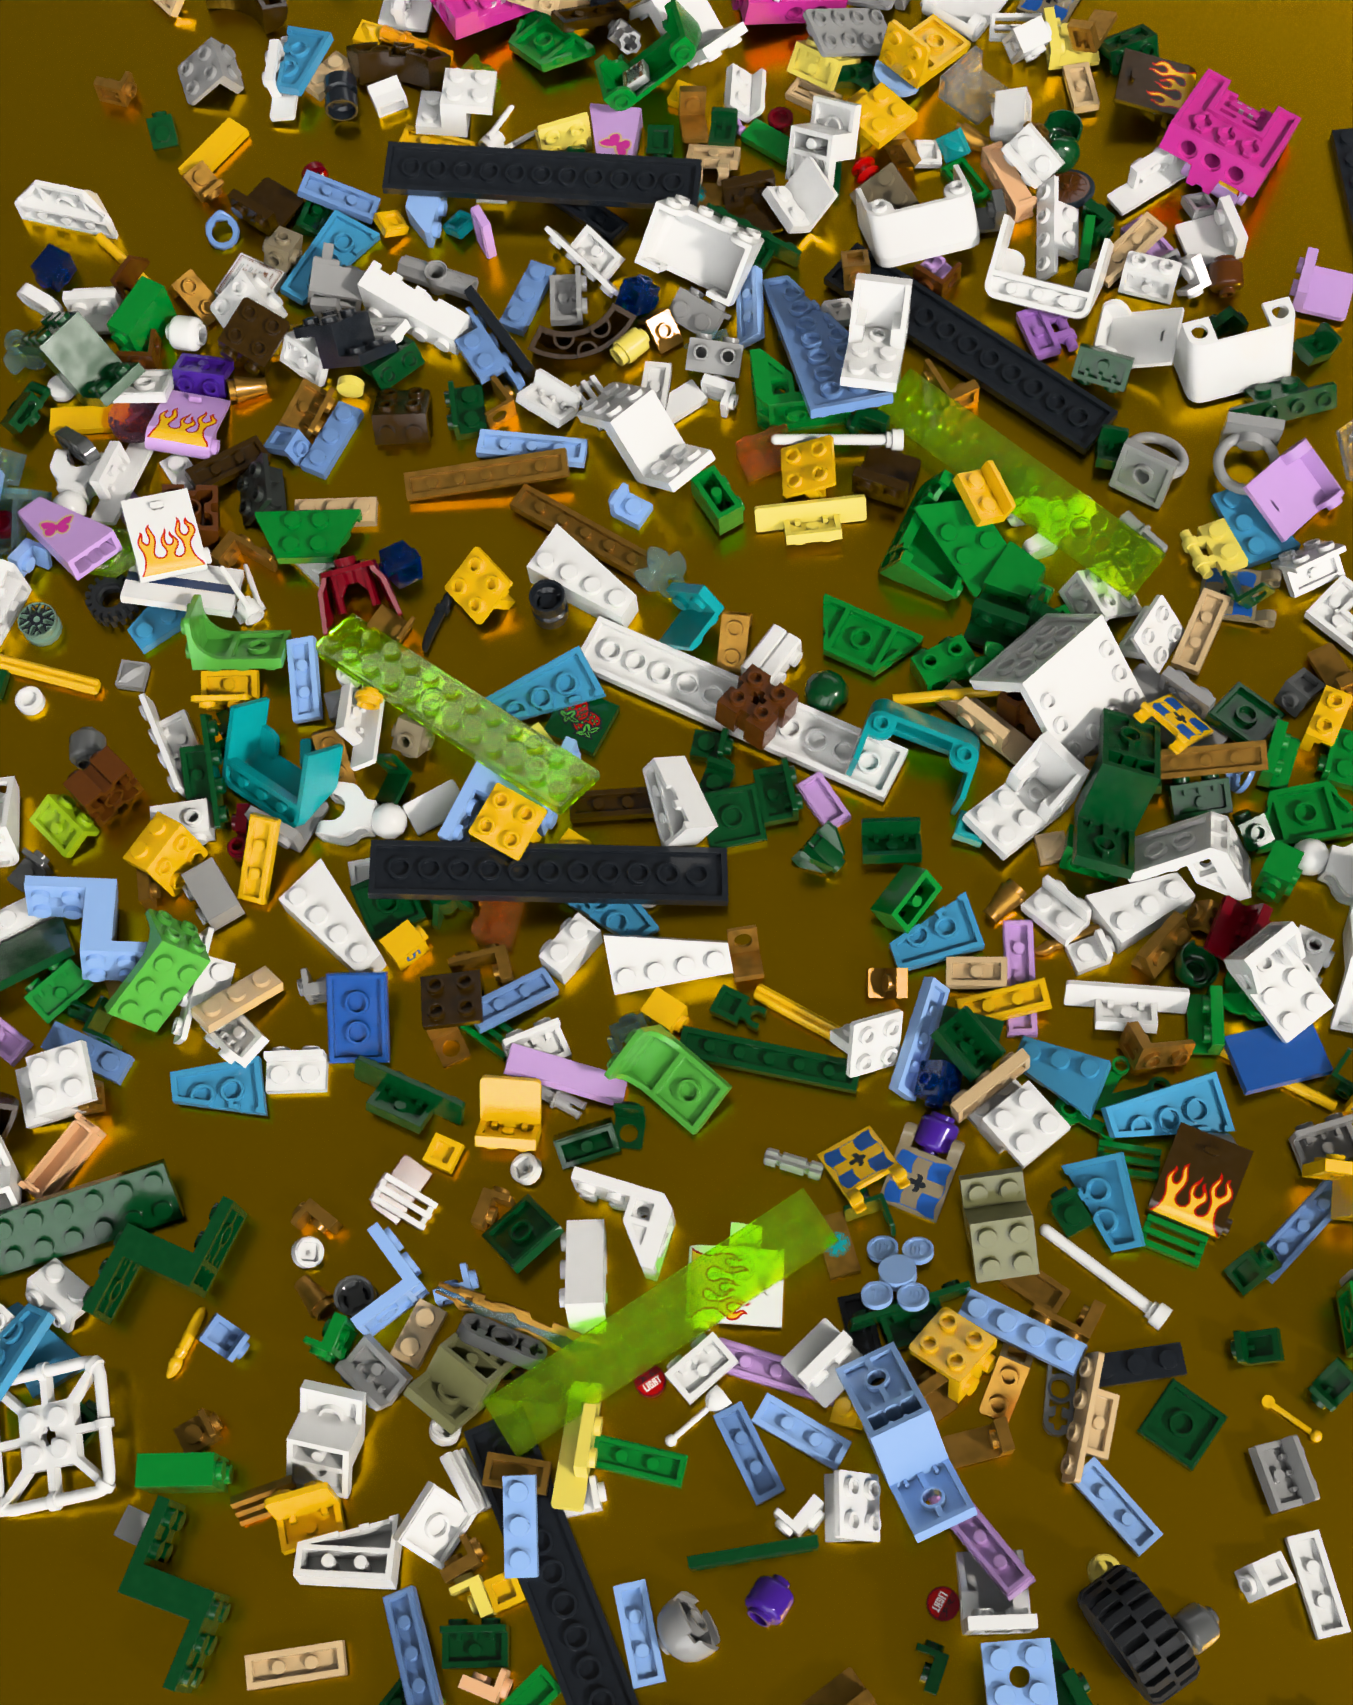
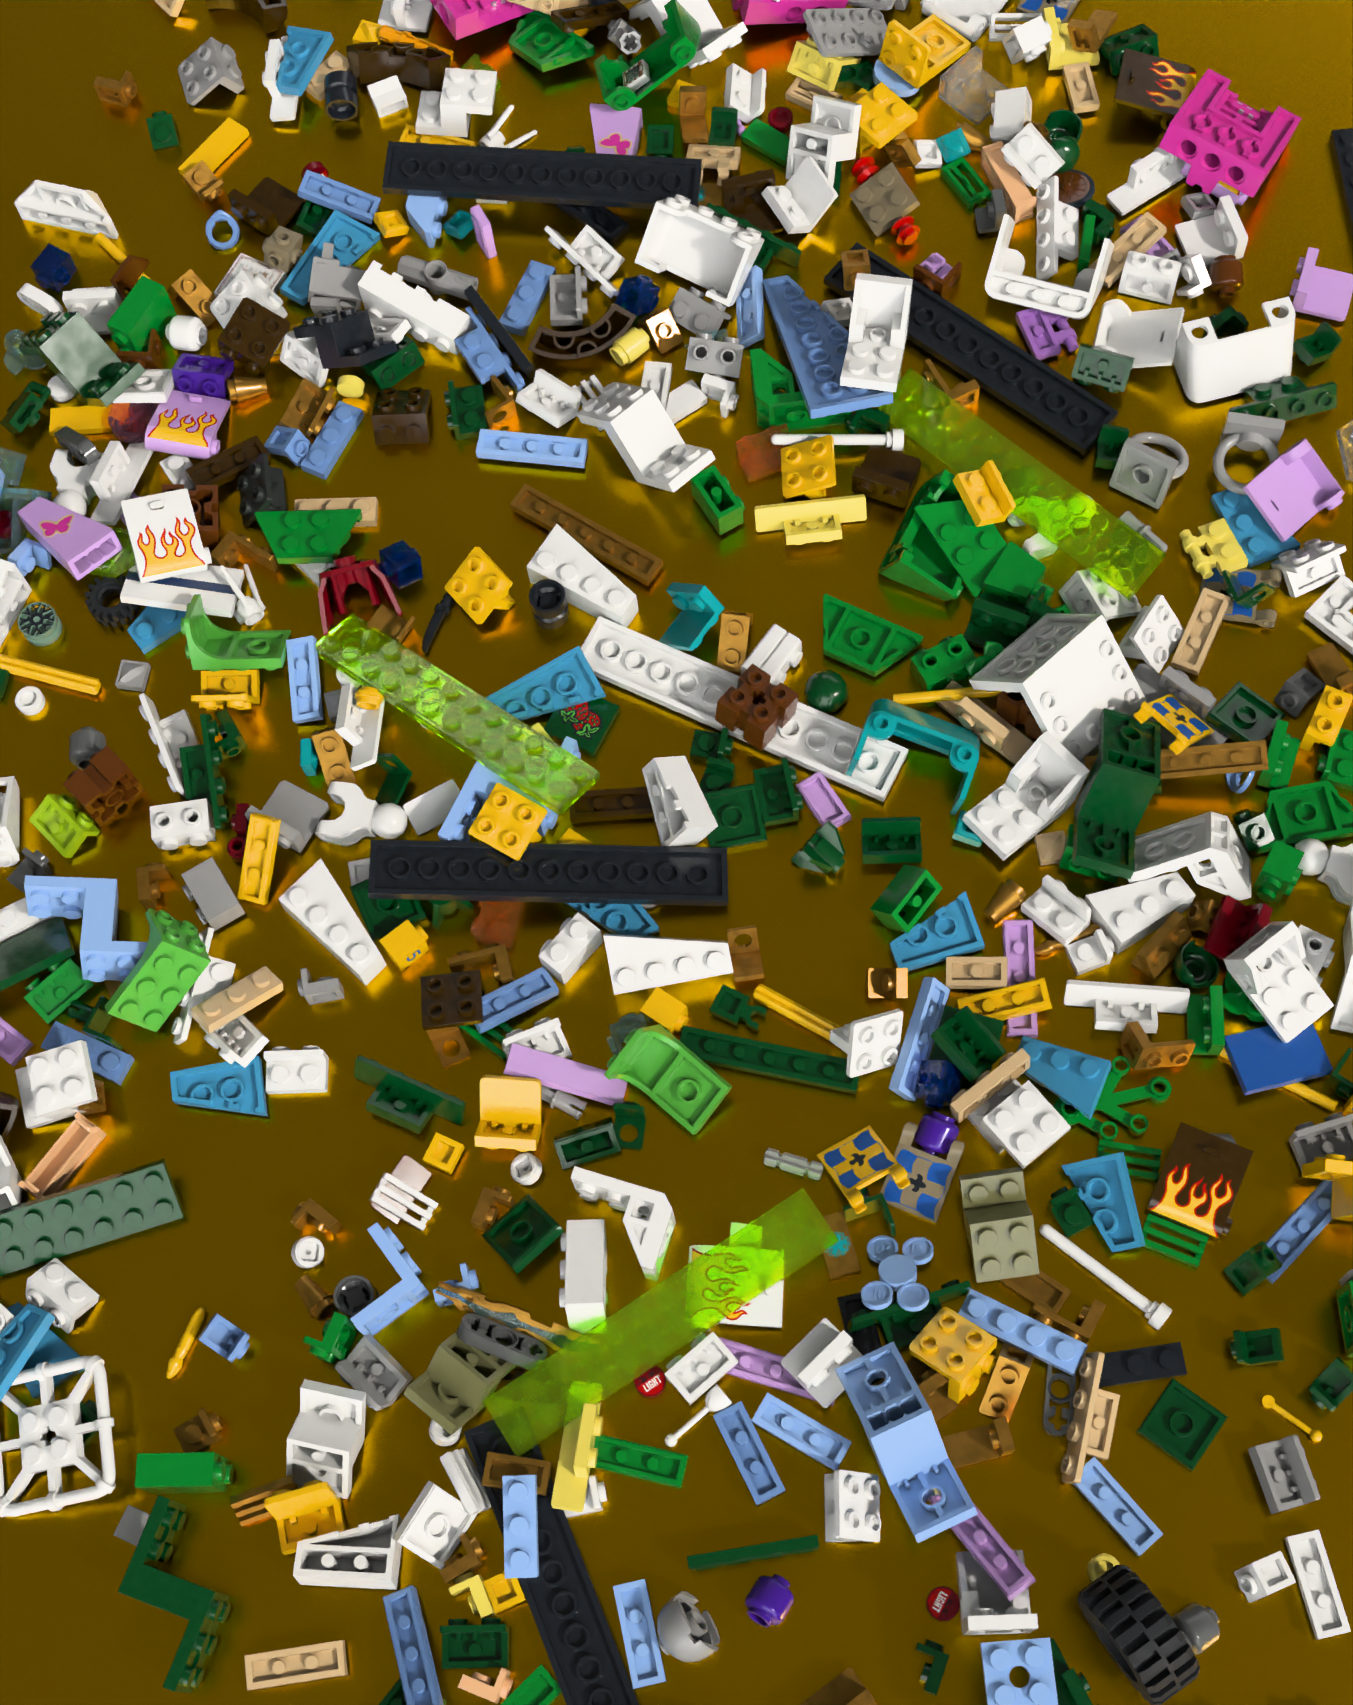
dark green bracket [82,1196,248,1325] -> none
yellow bracket [123,812,208,897] -> none
teal windscreen [222,697,343,828] -> none
blue tile [326,971,391,1063] -> none
tan plate [390,1298,448,1371] -> none
dark tan brick [391,709,436,758] -> none
pearl gold plate [403,448,570,502] -> none
light yellow bracket [534,112,593,152] -> none
light blue bracket [608,482,653,530] -> none
clear light blue plate [634,546,687,598] -> none
white bracket [773,1494,825,1539] -> none
yellow plate [829,1391,863,1430] -> none
white windscreen [855,164,980,268] -> none
dark azure wing [1101,1071,1235,1138] -> none
dark green bracket [1164,774,1233,821] -> none

